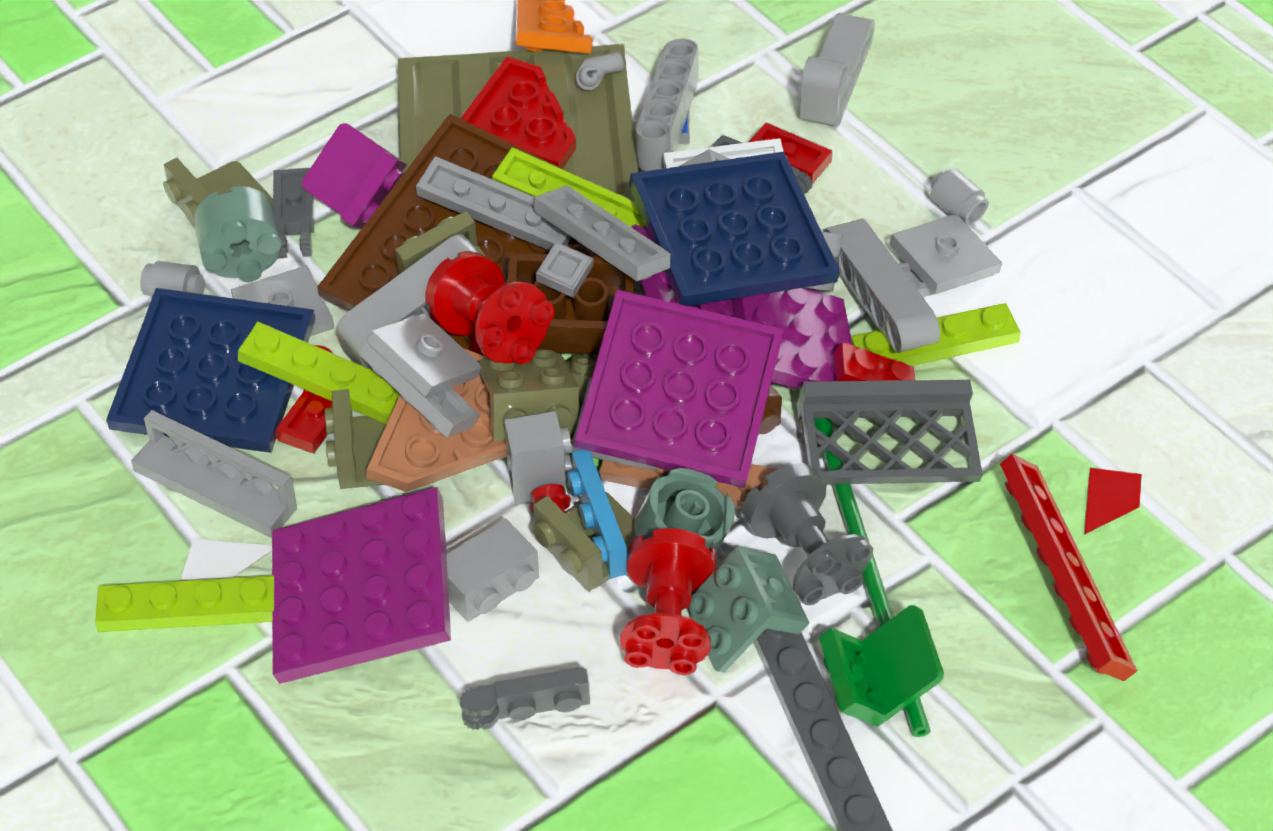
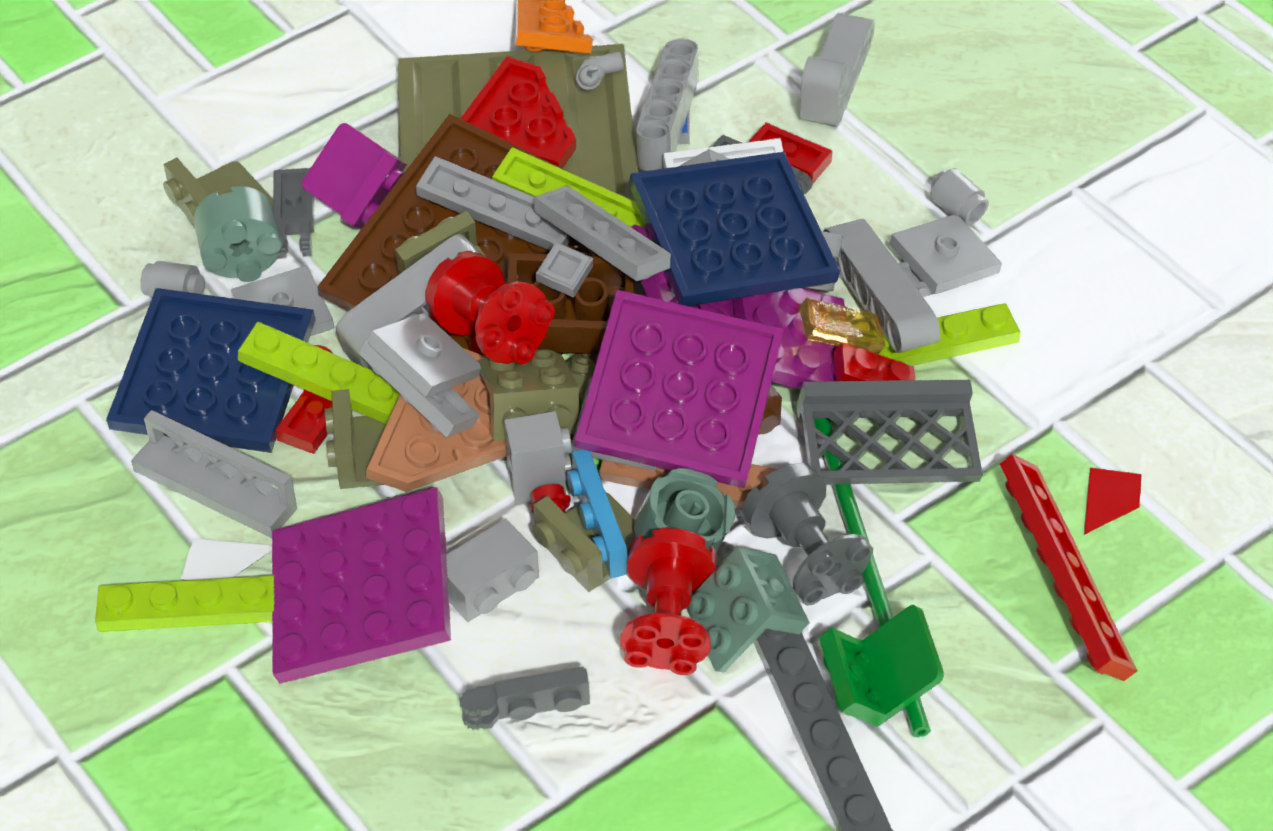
none -> clear yellow plate [799,298,885,354]

